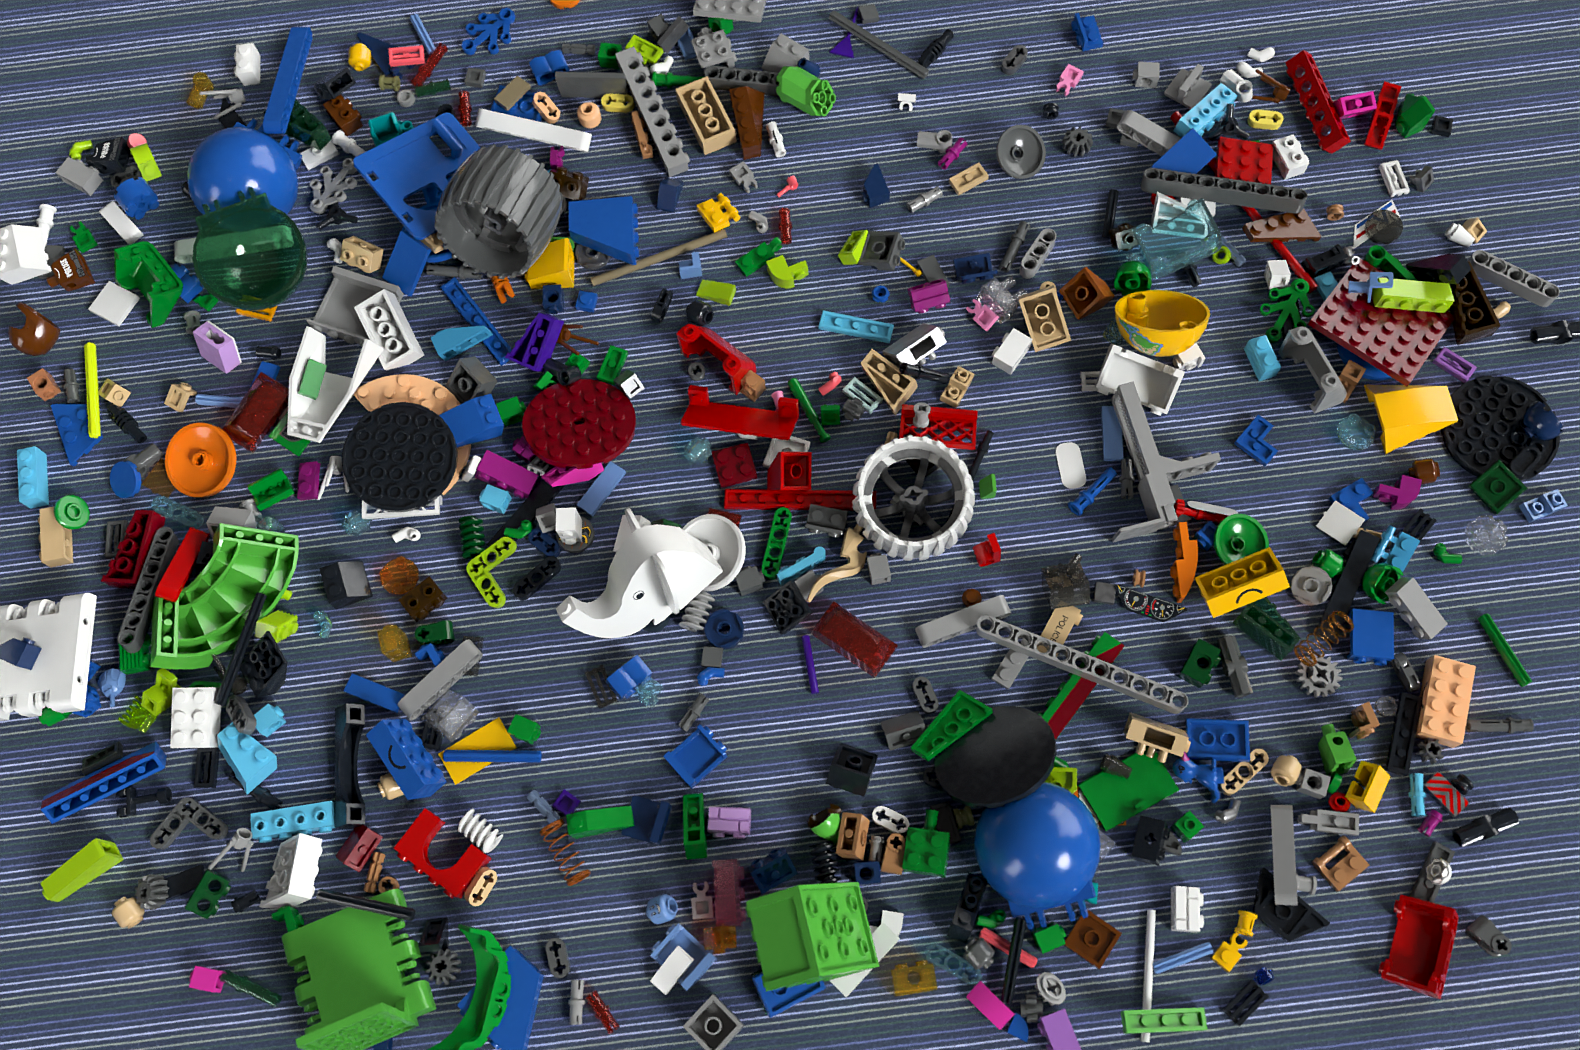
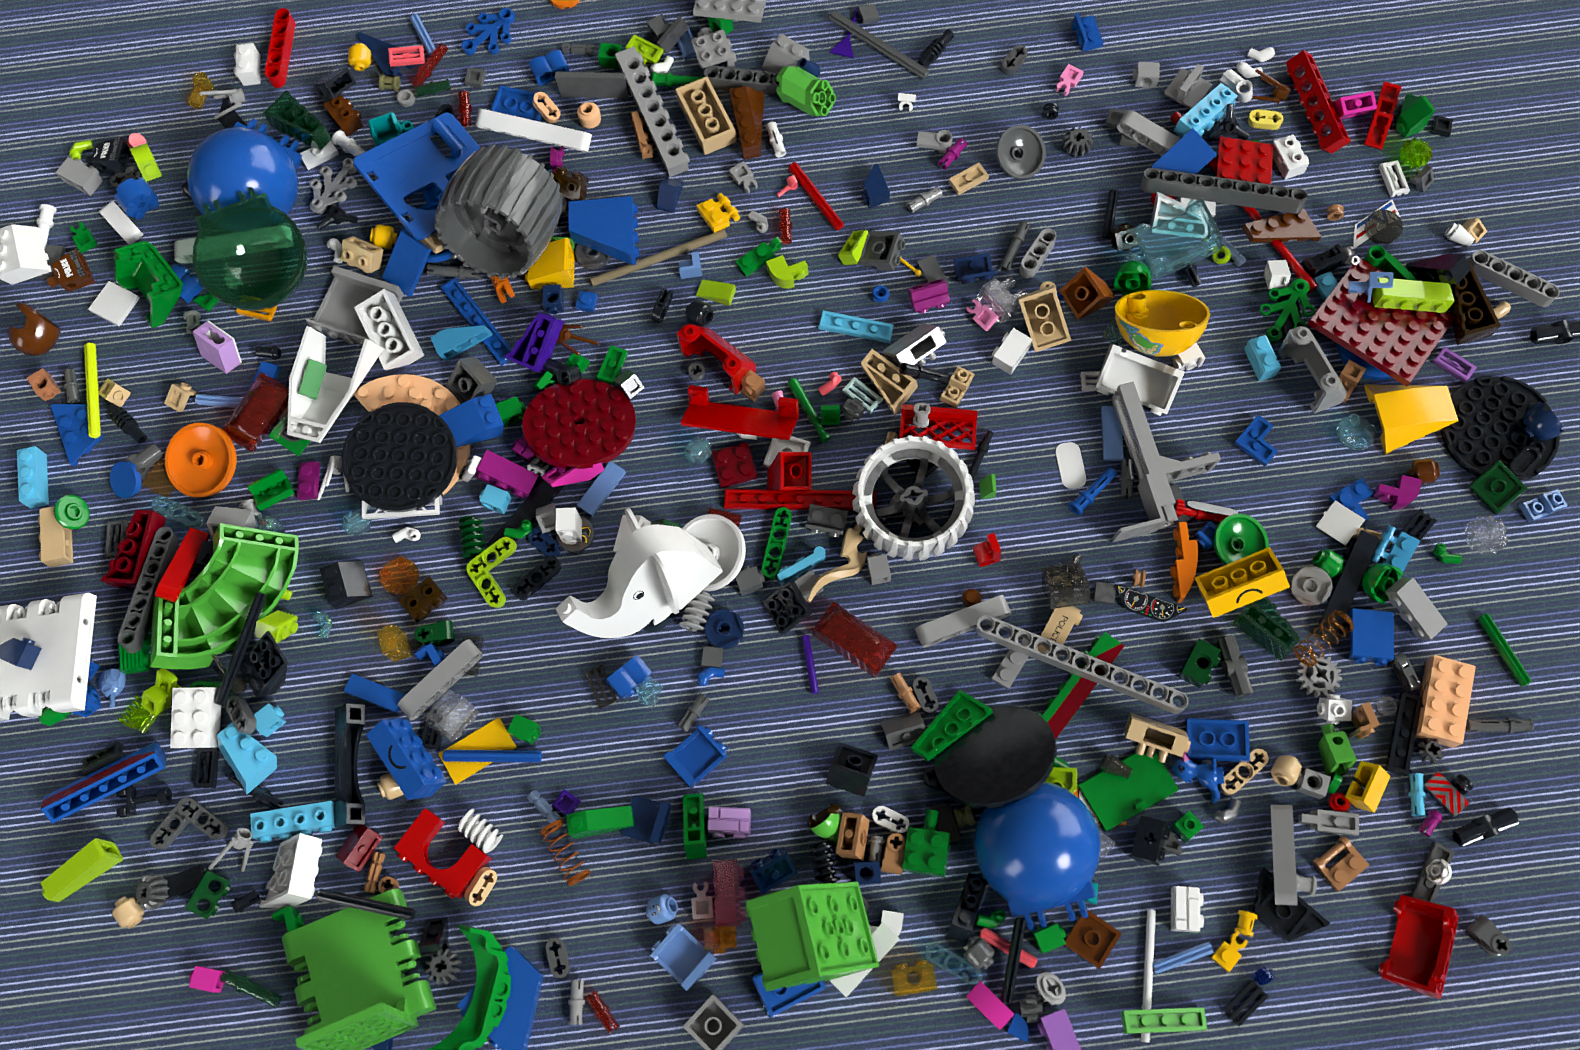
blue beam [263,27,312,134] -> none
dark tan tile [494,75,531,111] -> none
light yellow beam [601,94,634,113] -> none
white slope [651,945,694,995] -> none
none -> red beam [265,8,296,88]
none -> yellow head [370,224,398,249]
none -> red axle [789,162,844,231]
none -> medium nougat pin [890,673,921,713]
none -> white brick [1317,694,1352,724]
none -> clear neon green gear [1399,137,1433,170]

